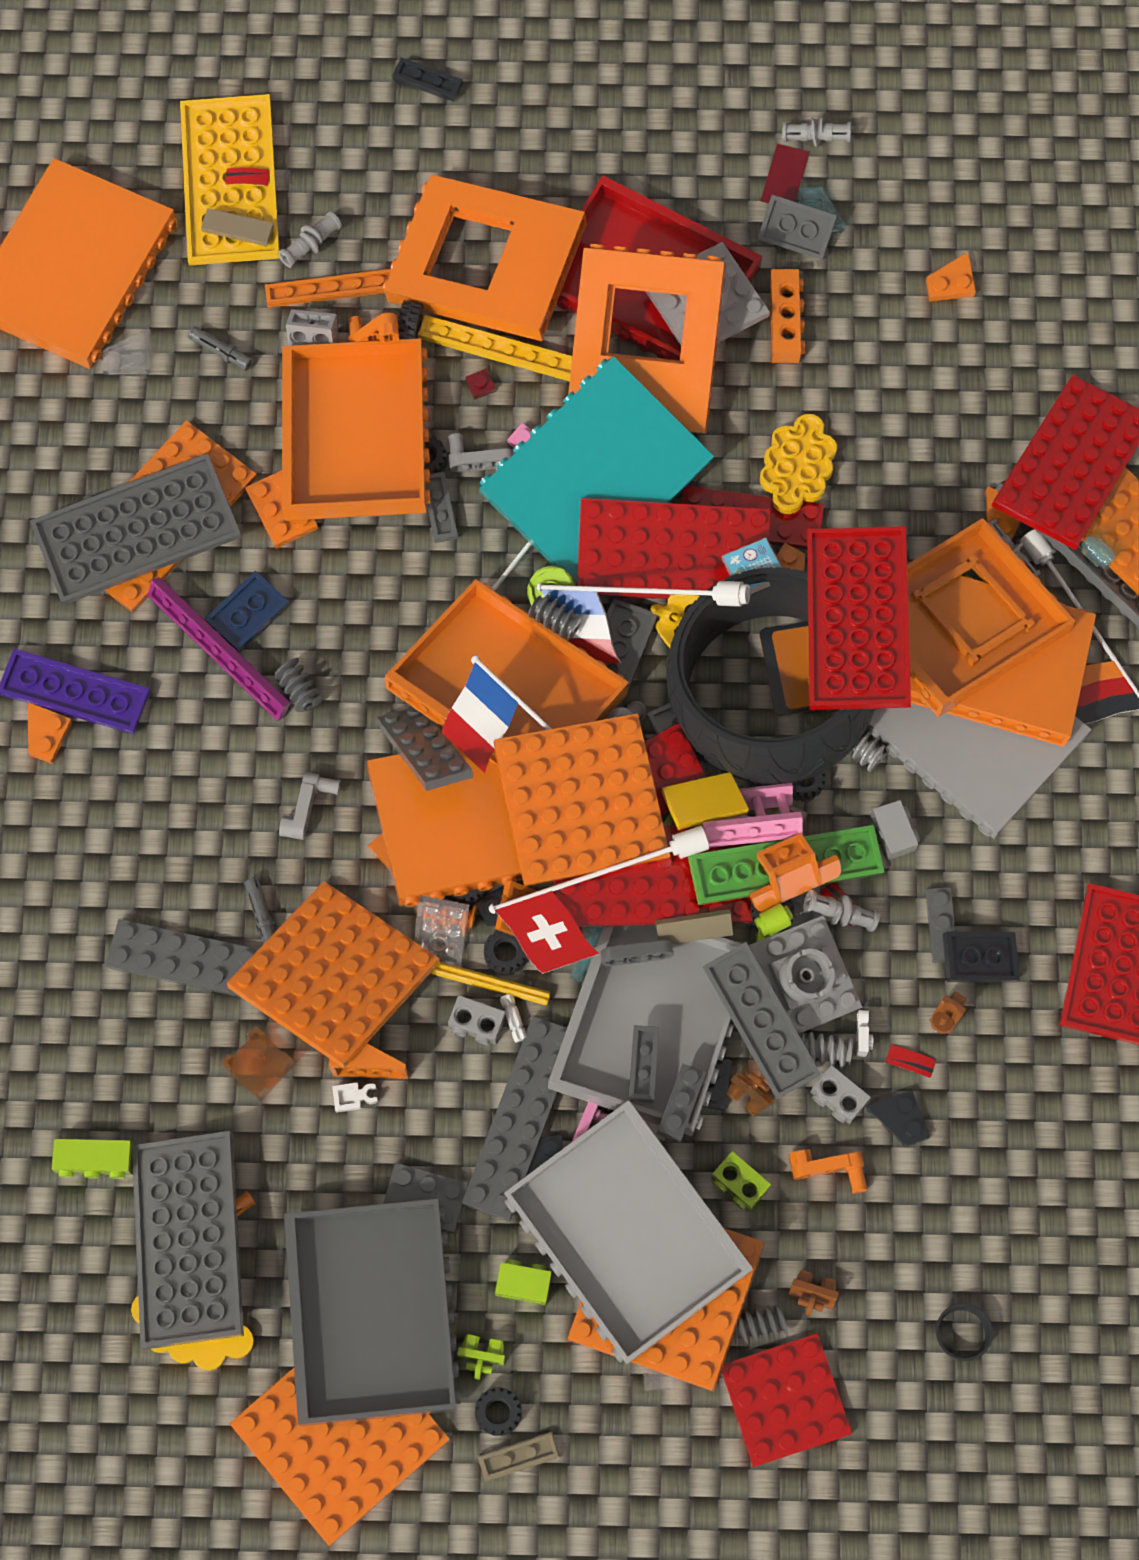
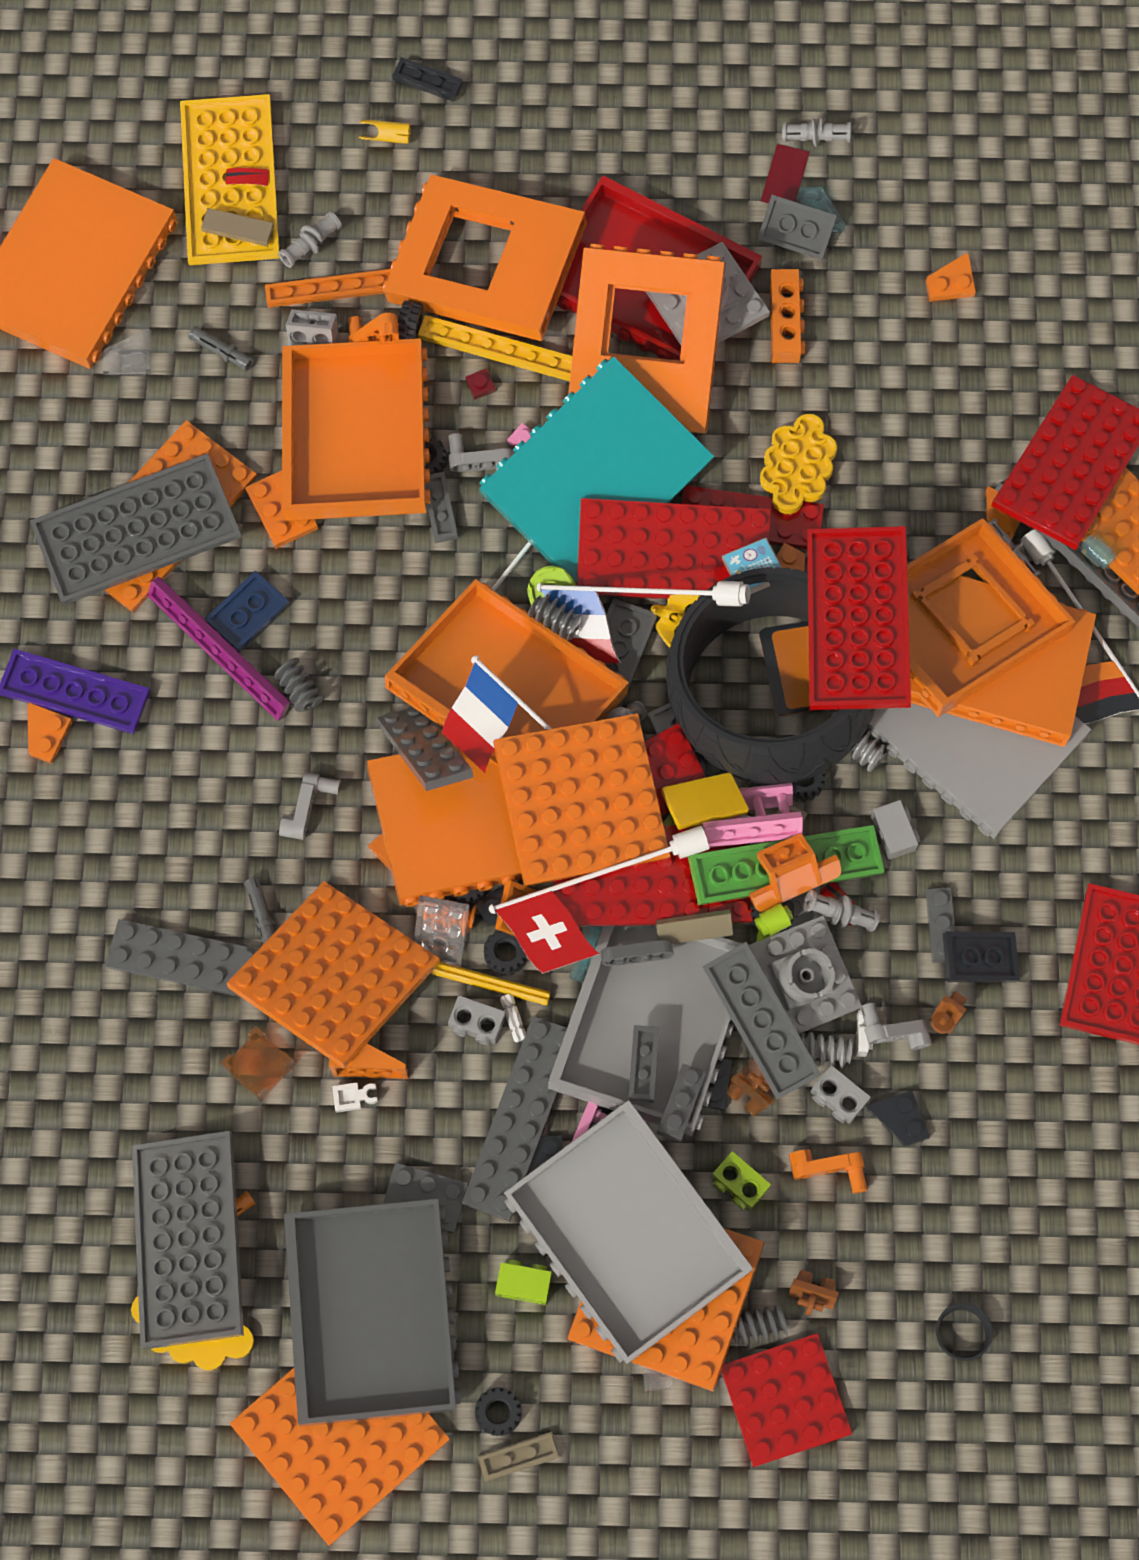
lime brick [52,1139,134,1179] -> none
lime hips [457,1334,505,1380] -> none
red sticker [886,1045,936,1078] -> none
none -> yellow piece [359,120,411,144]
none -> light grey beam [860,1003,932,1050]

